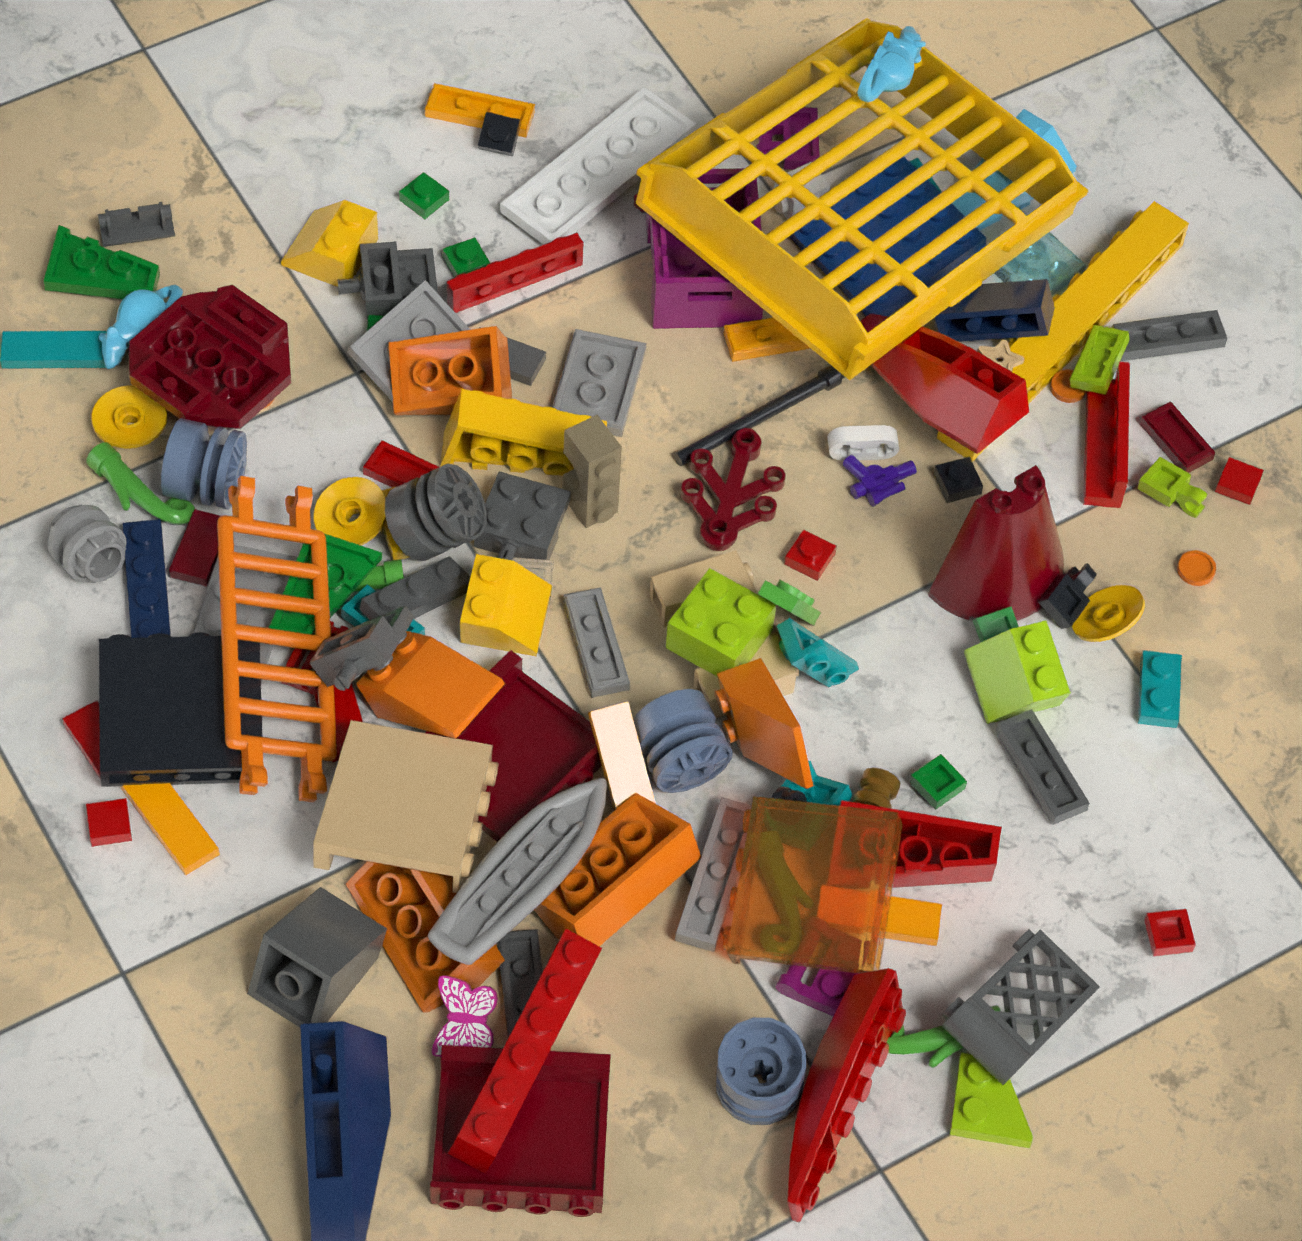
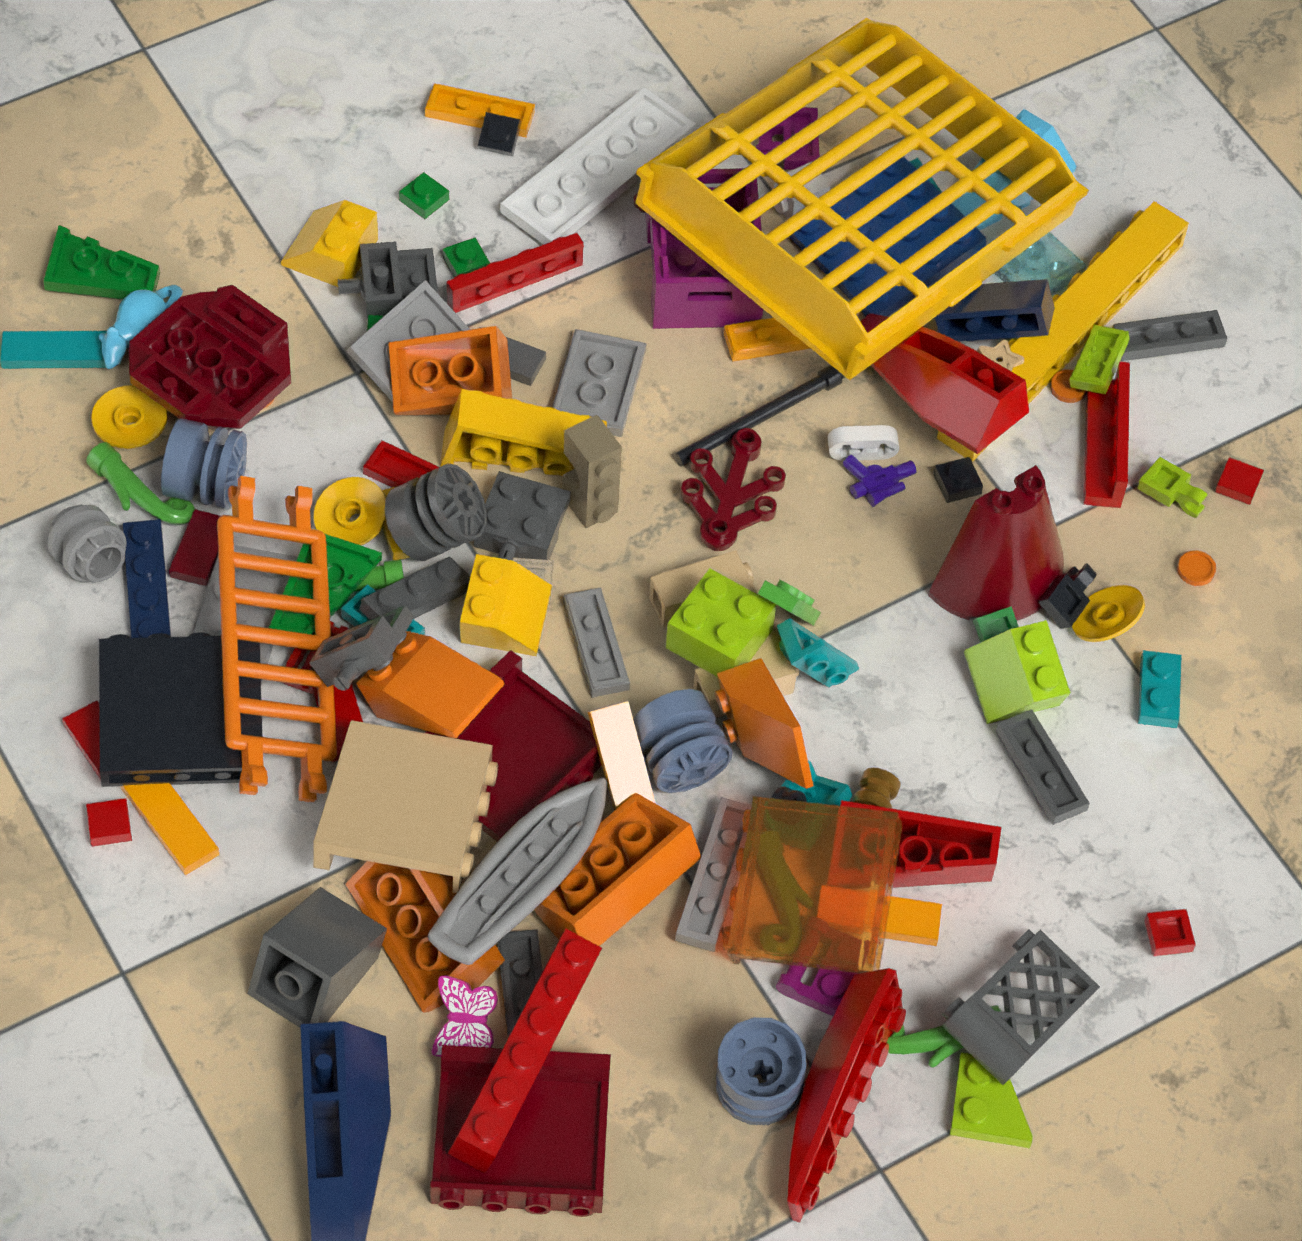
dark grey hinge [98,201,175,247] -> none
red plate [784,529,837,581] -> none
medium azure animal [857,26,926,102] -> none
green plate [910,754,967,810] -> none
dark red tile [1140,401,1216,473] -> none

